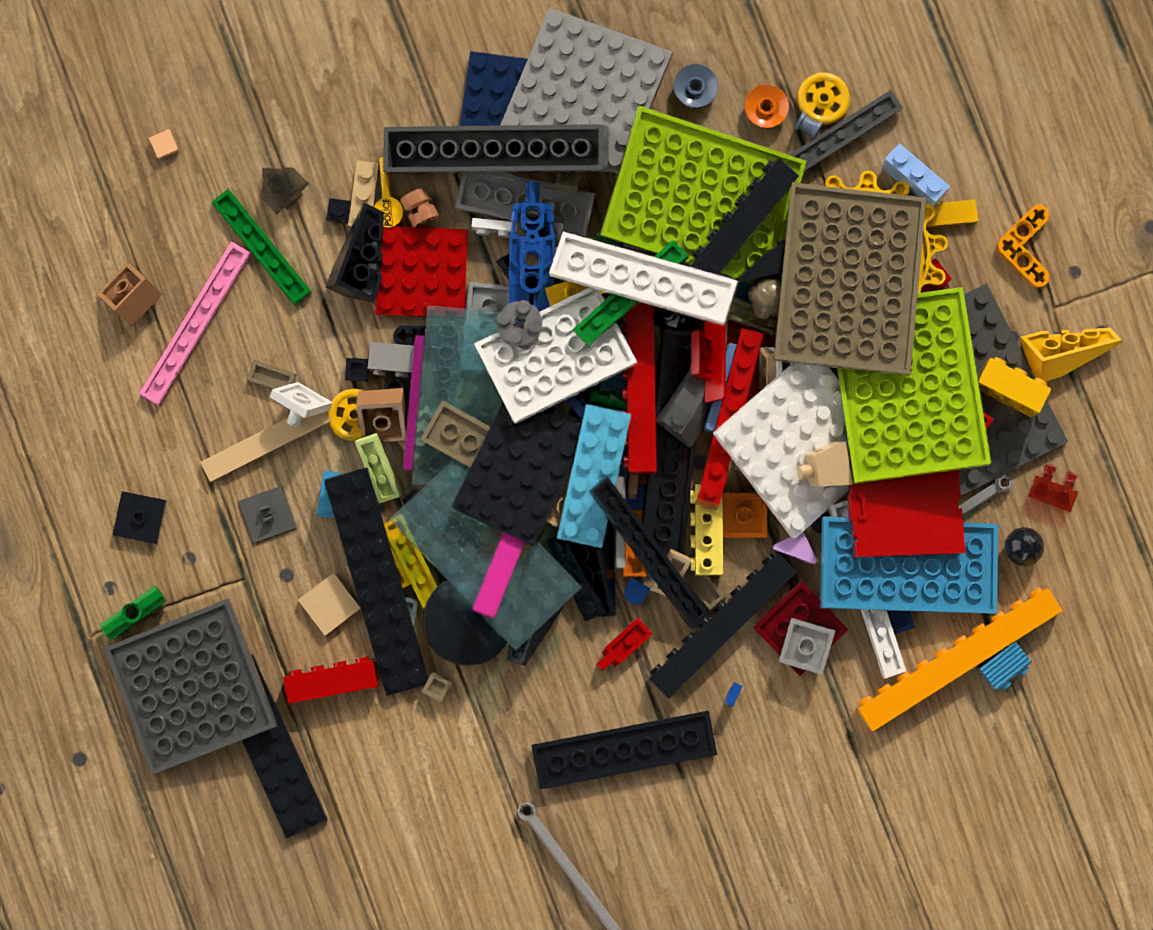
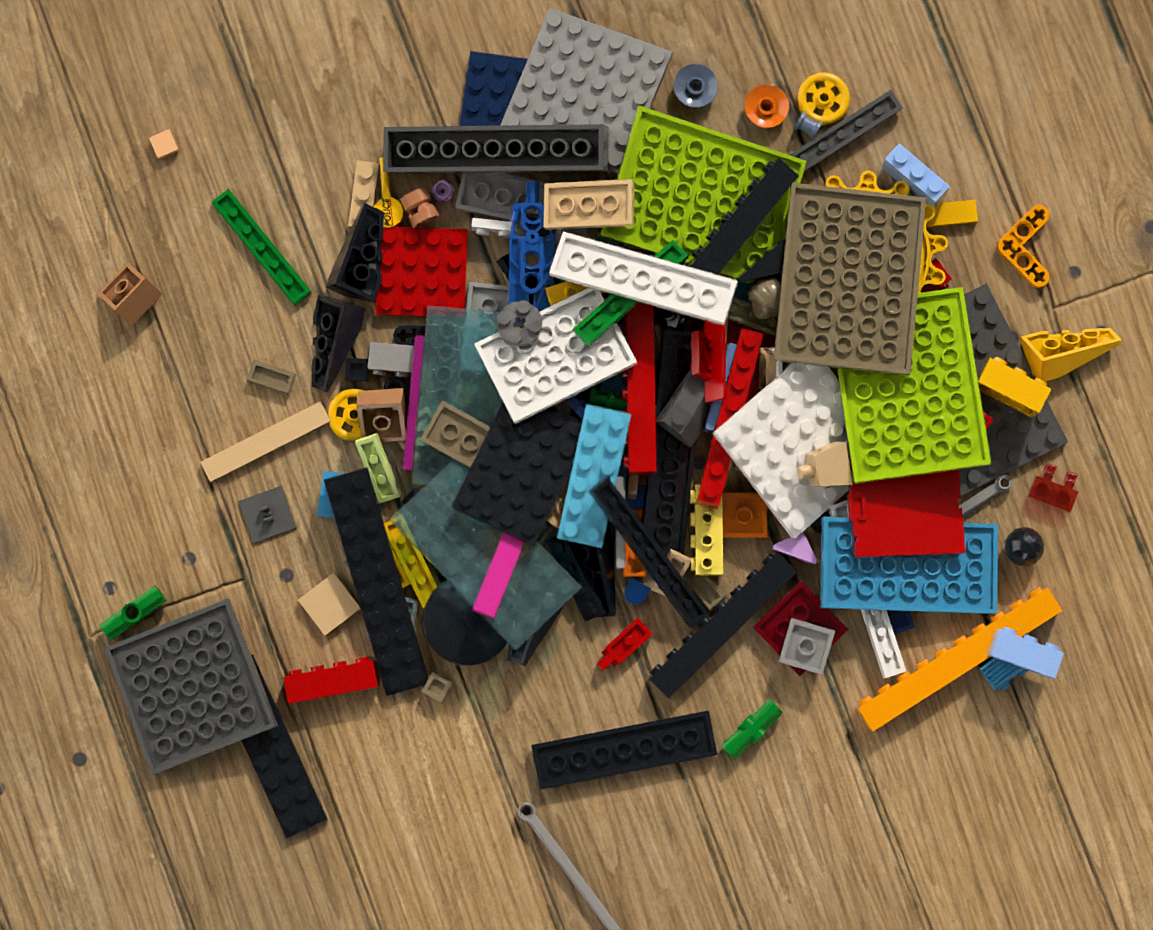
black plate [113,491,167,544] -> none
bright pink tile [139,242,251,406] -> none
clear smoke plate [260,167,309,215] -> none
white tile [270,382,333,427] -> none
black plate [326,198,351,224] -> none
blue tile [724,683,742,707] -> none
none -> black wedge [312,295,365,393]
none -> lavender plate [432,180,454,202]
none -> tan plate [544,179,635,230]
none -> green piece [721,699,783,760]
none -> light blue brick [987,627,1064,679]

